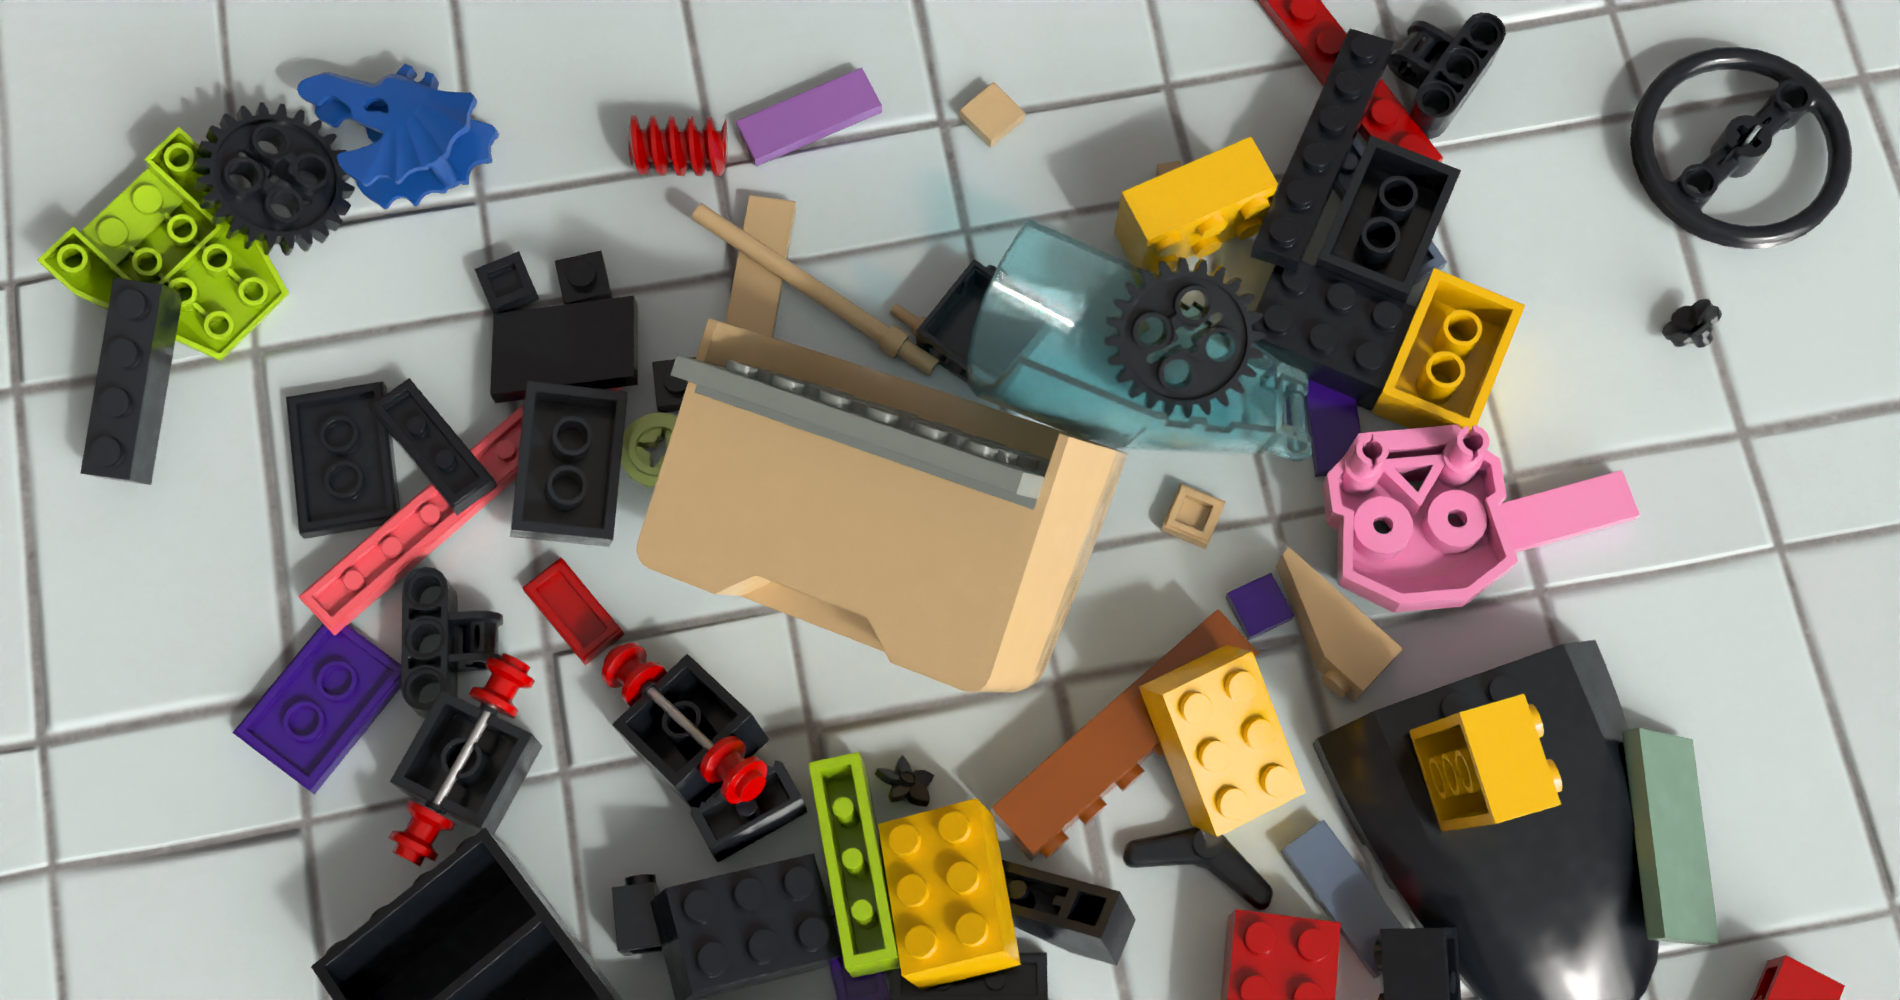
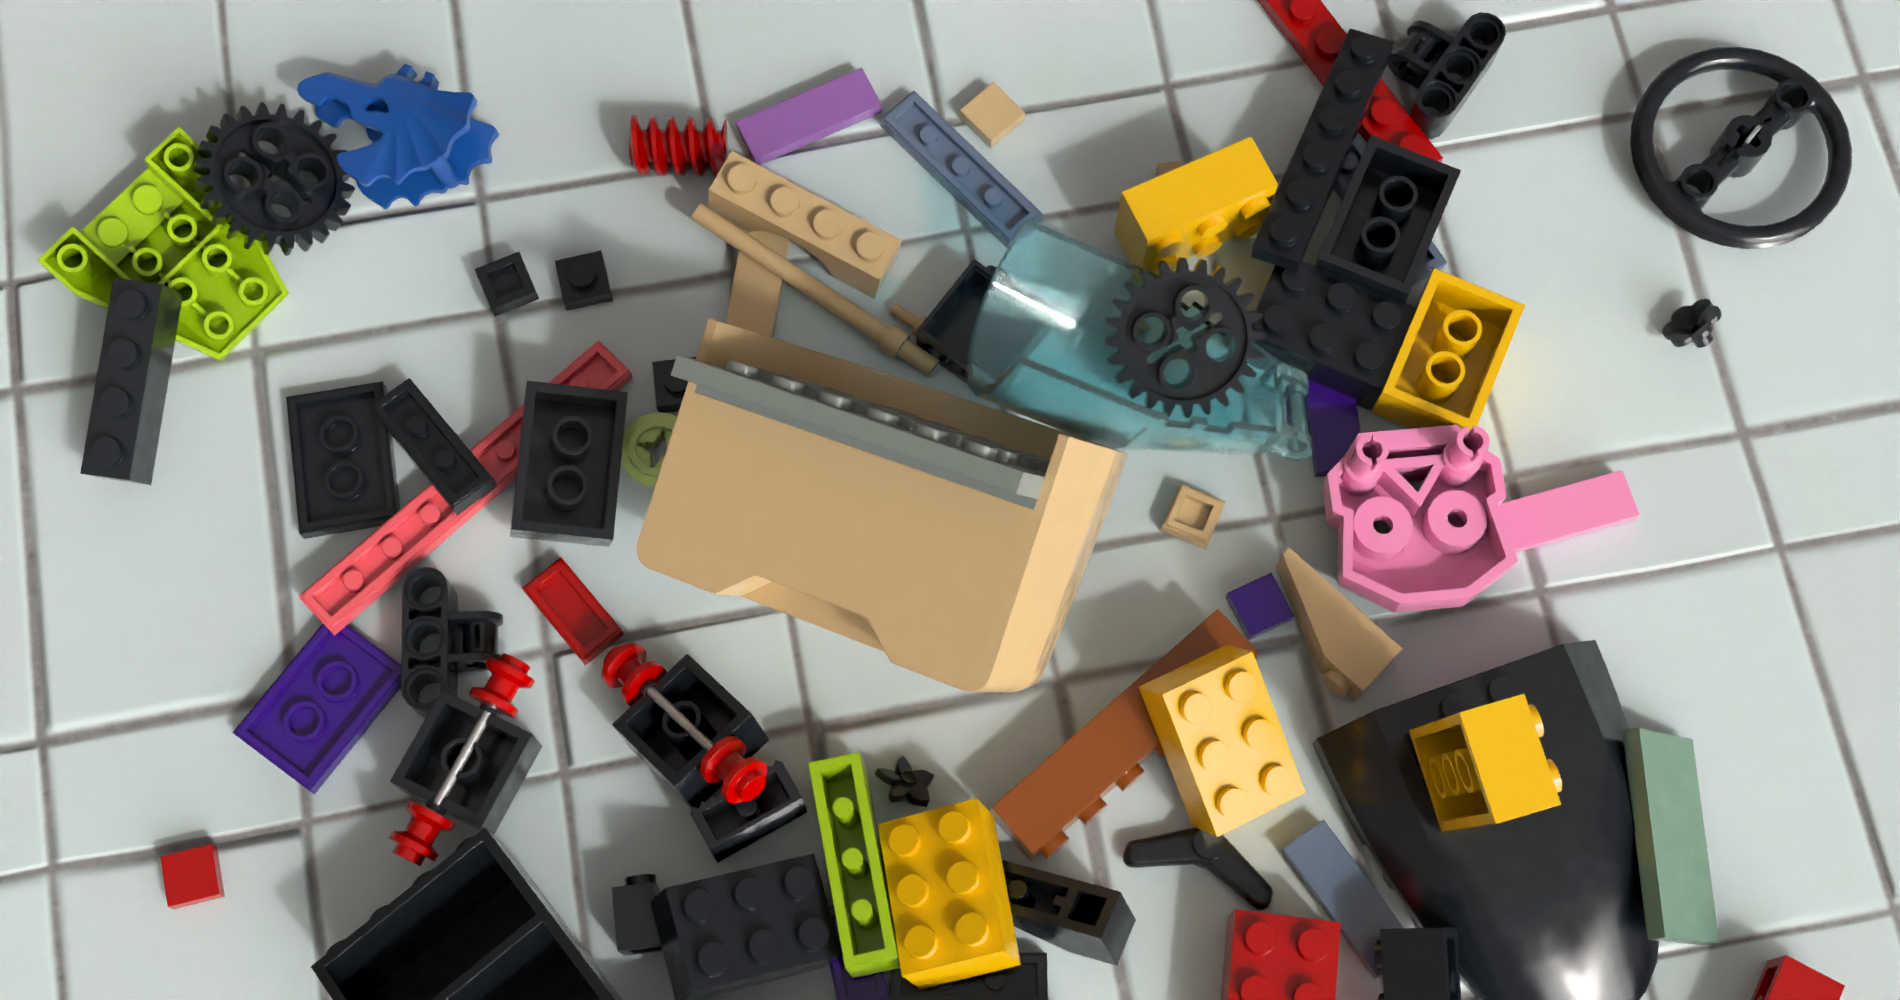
black tile [490,295,638,403] -> none
none -> red tile [160,844,225,909]
none -> tan arch [707,151,902,299]
none -> sand blue tile [880,91,1043,250]

